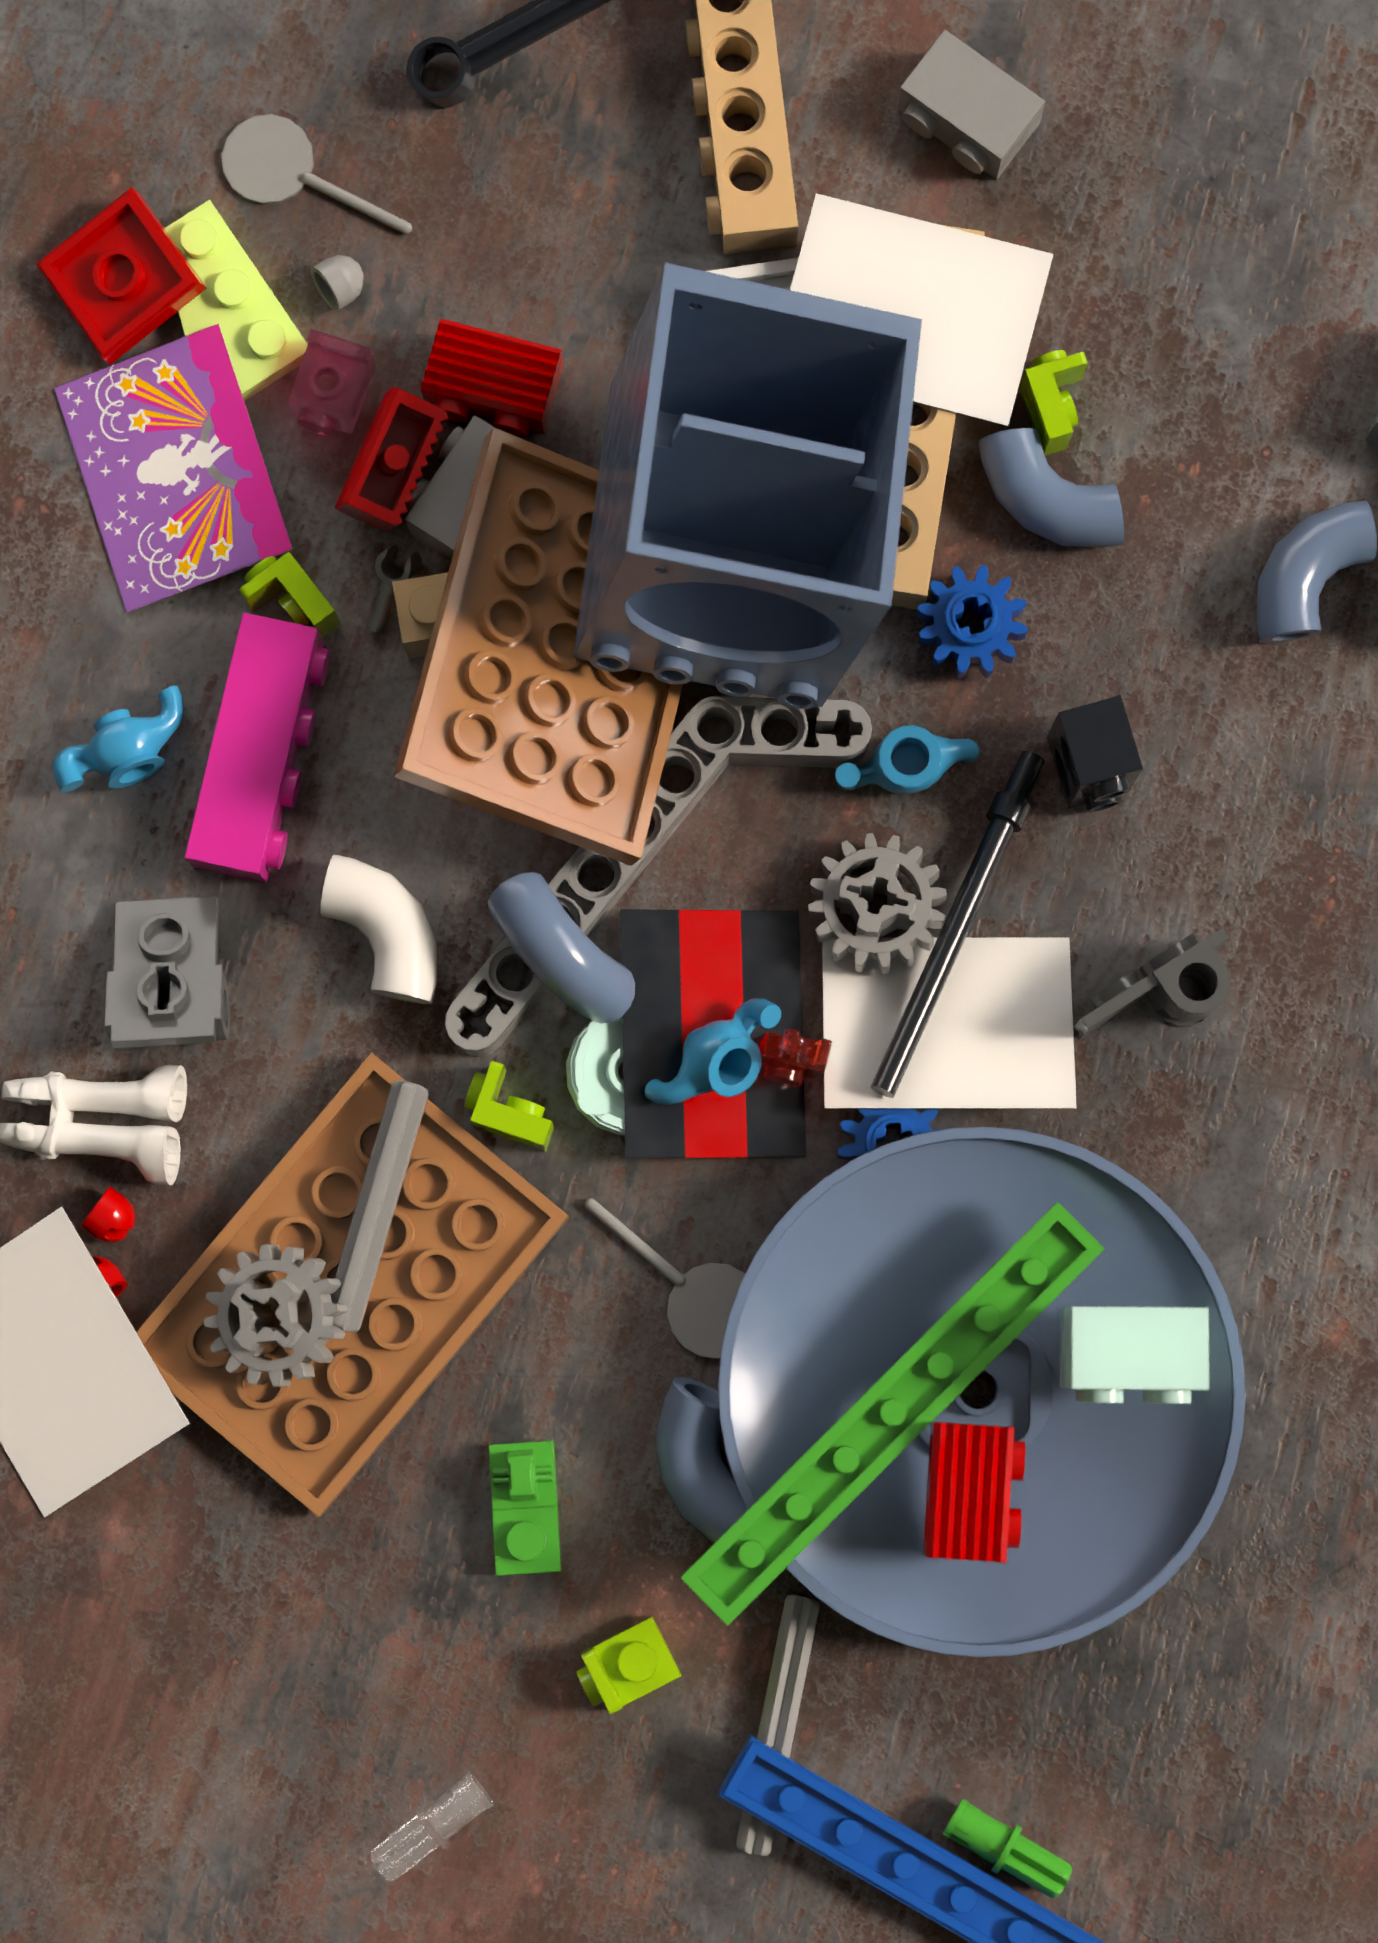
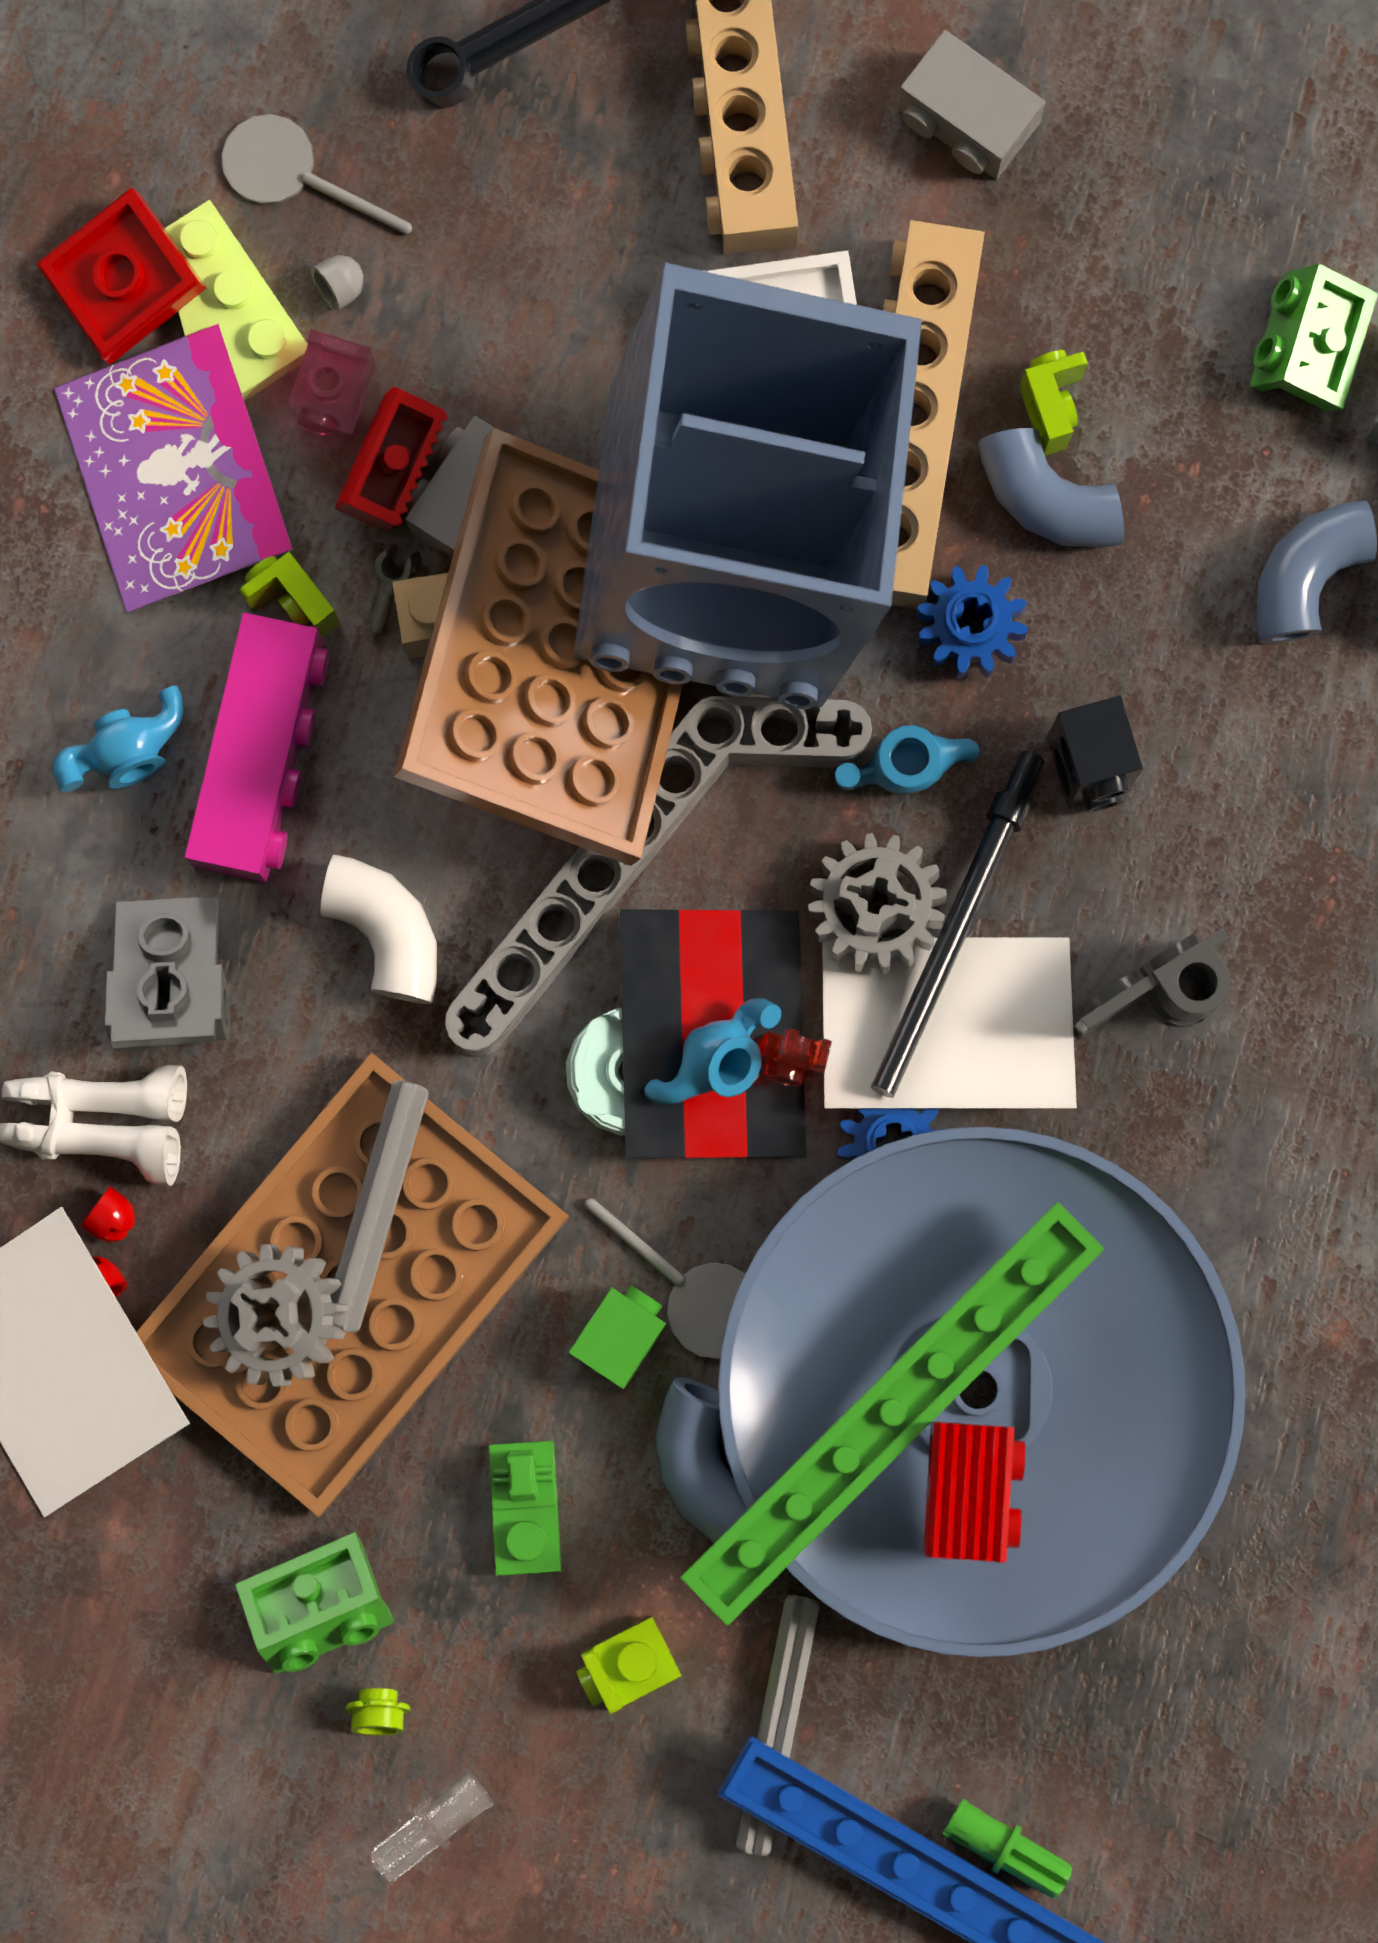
red brick [421,318,564,438] -> none
lime bracket [464,1061,554,1152] -> none
sand blue cylinder [488,872,635,1024] -> none
white sticker [790,193,1053,426] -> none
light aqua brick [1060,1307,1209,1403] -> none
none -> bright green bracket [235,1532,394,1673]
none -> lime plate [346,1688,410,1736]
none -> bright green brick [569,1285,667,1390]
none -> bright green bracket [1250,263,1378,412]

